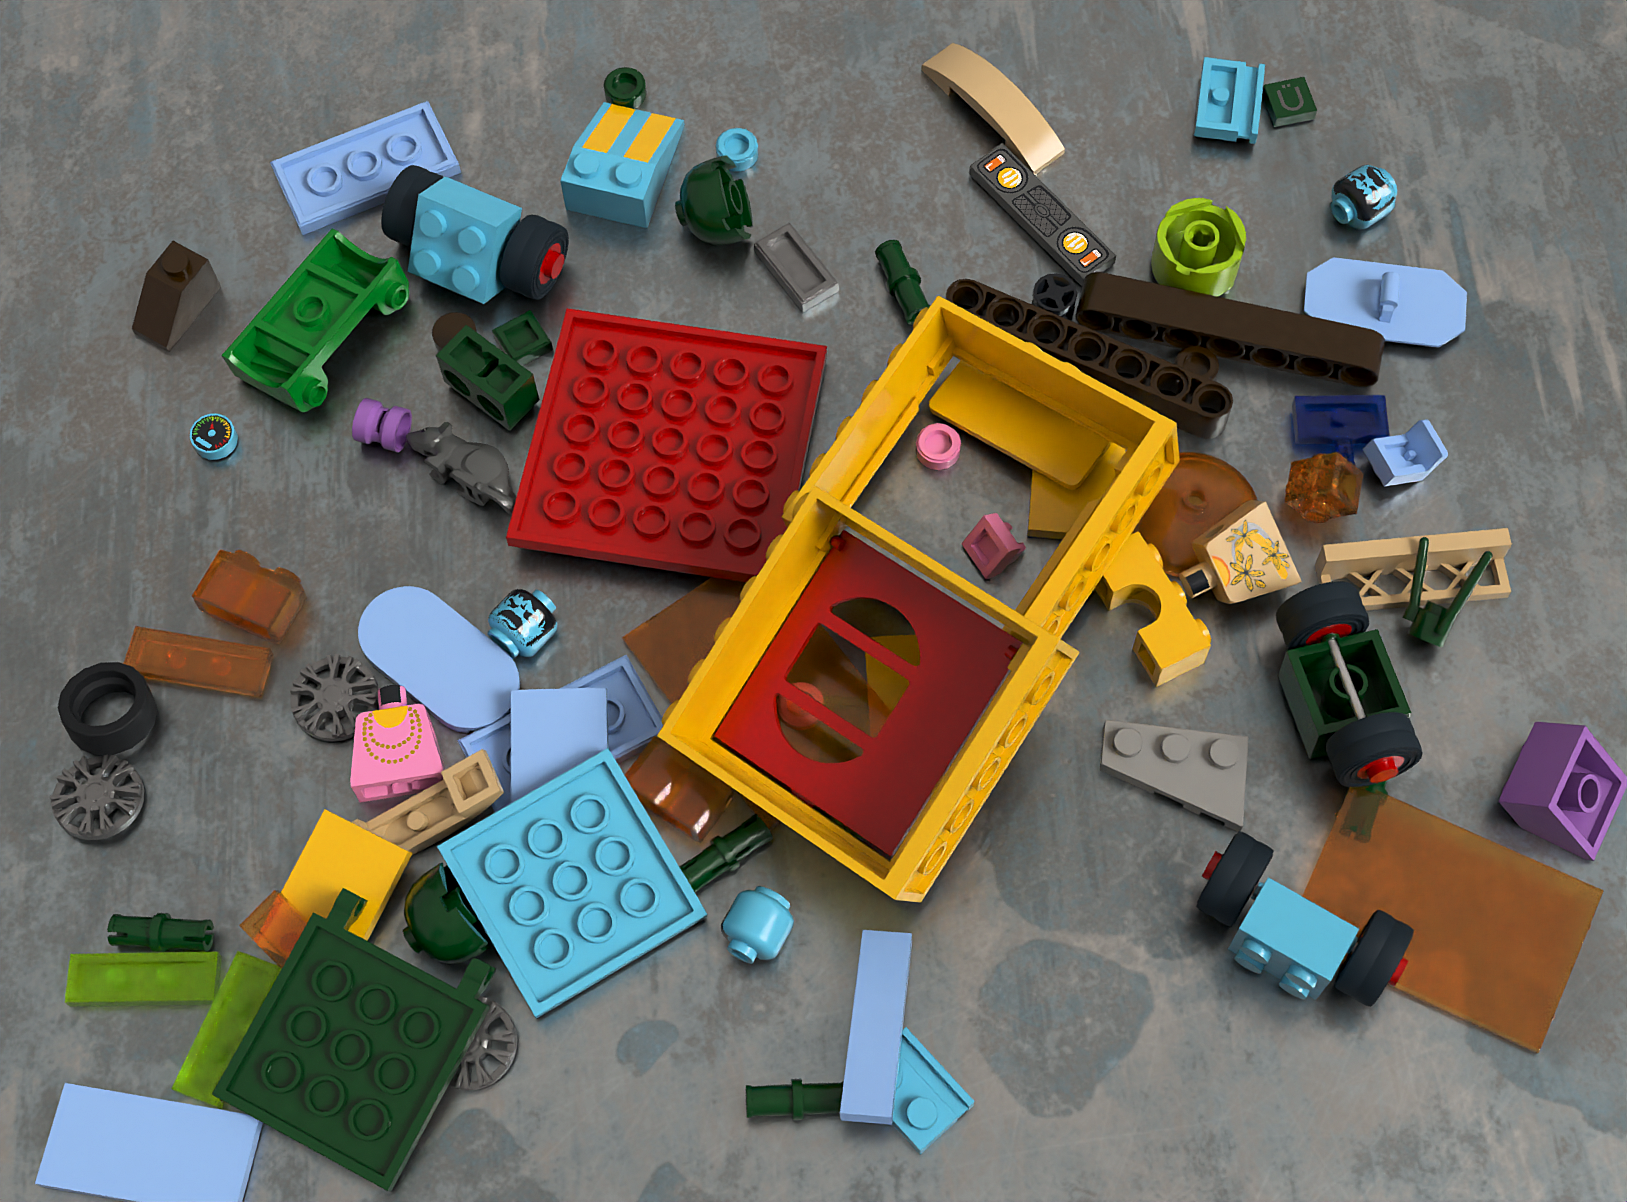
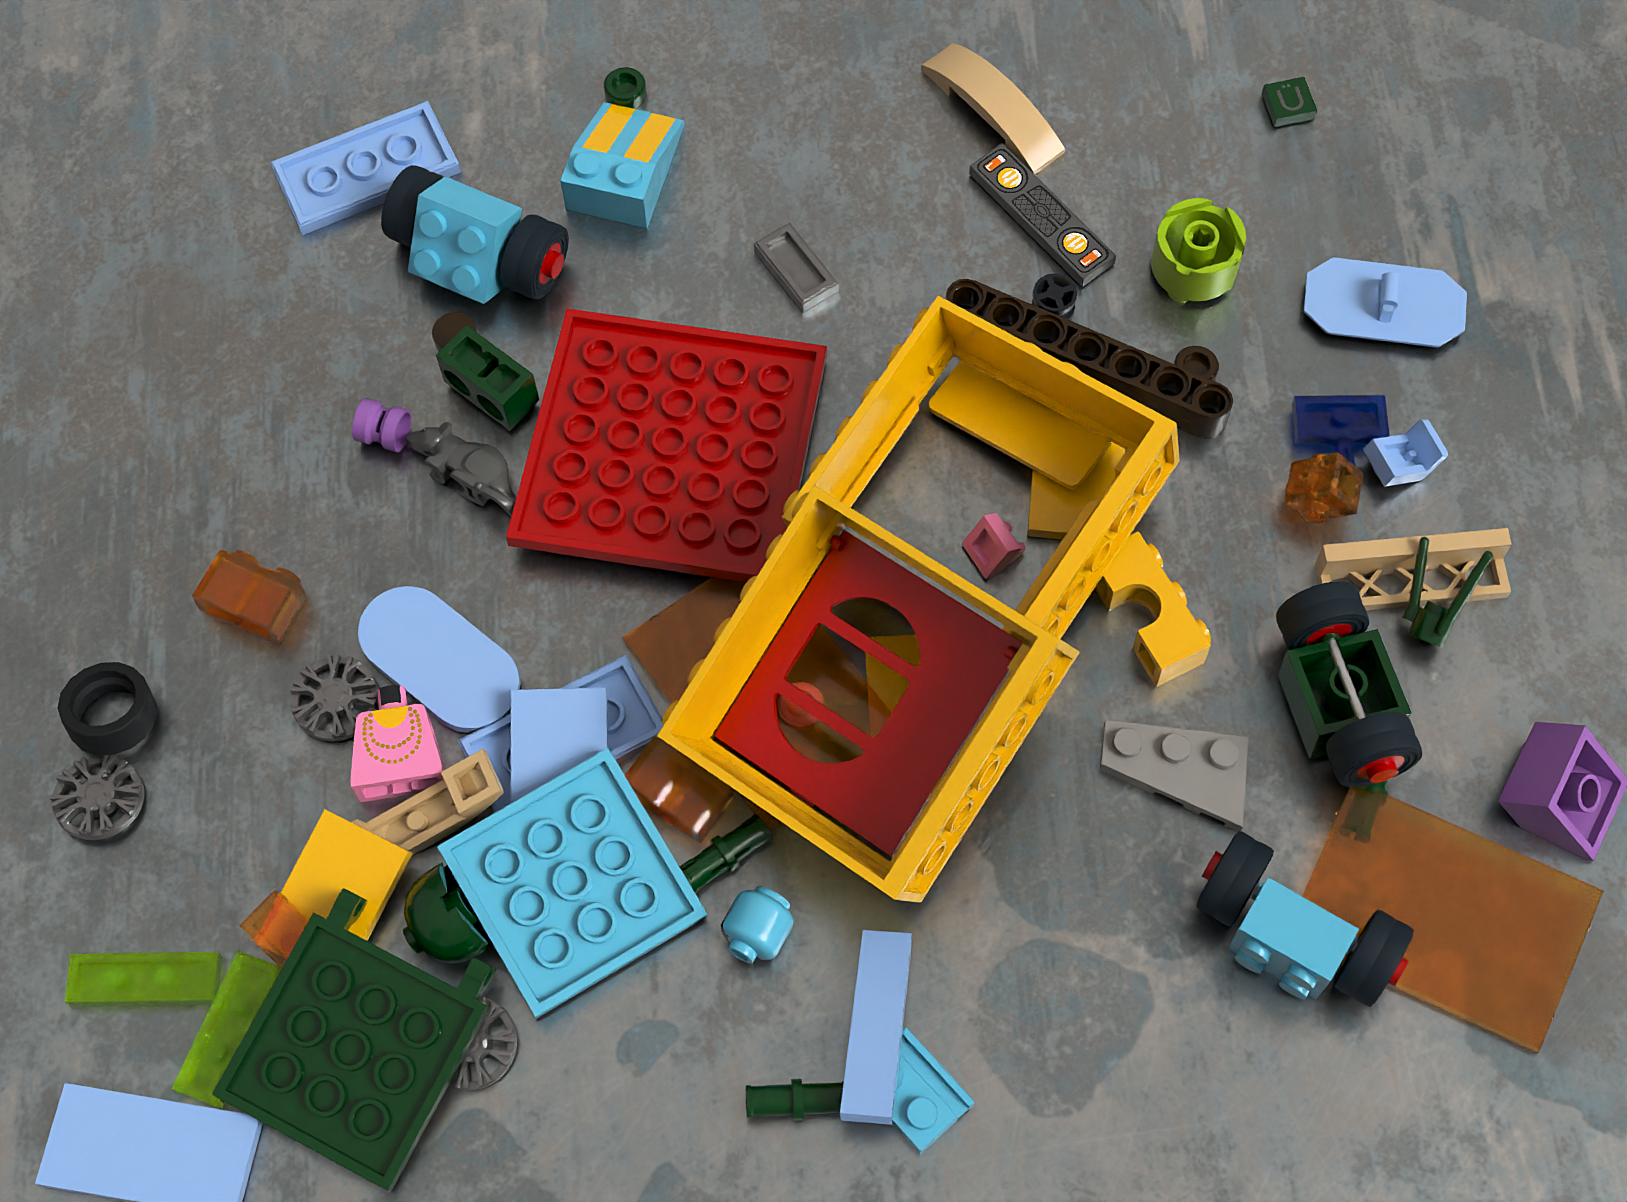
dark green pin [107,913,214,953] -> none
clear orange tile [123,626,274,697] -> none
dark brown slope [132,241,221,352] -> none
tile [190,414,238,460] -> none
green piece [221,228,409,412] -> none
medium azure head [488,589,557,658] -> none
dark green tile [492,310,553,366] -> none
dark green cylinder [675,155,752,246] -> none
medium azure tile [716,128,758,172] -> none
dark green pin [875,240,930,325] -> none
bright pink tile [916,423,961,470] -> none
dark brown beam [1075,272,1385,387] -> none
clear orange dish [1130,452,1257,577] -> none
tan torso [1179,500,1302,604] -> none
medium azure plate [1194,57,1265,144] -> none
head [1331,165,1398,230] -> none

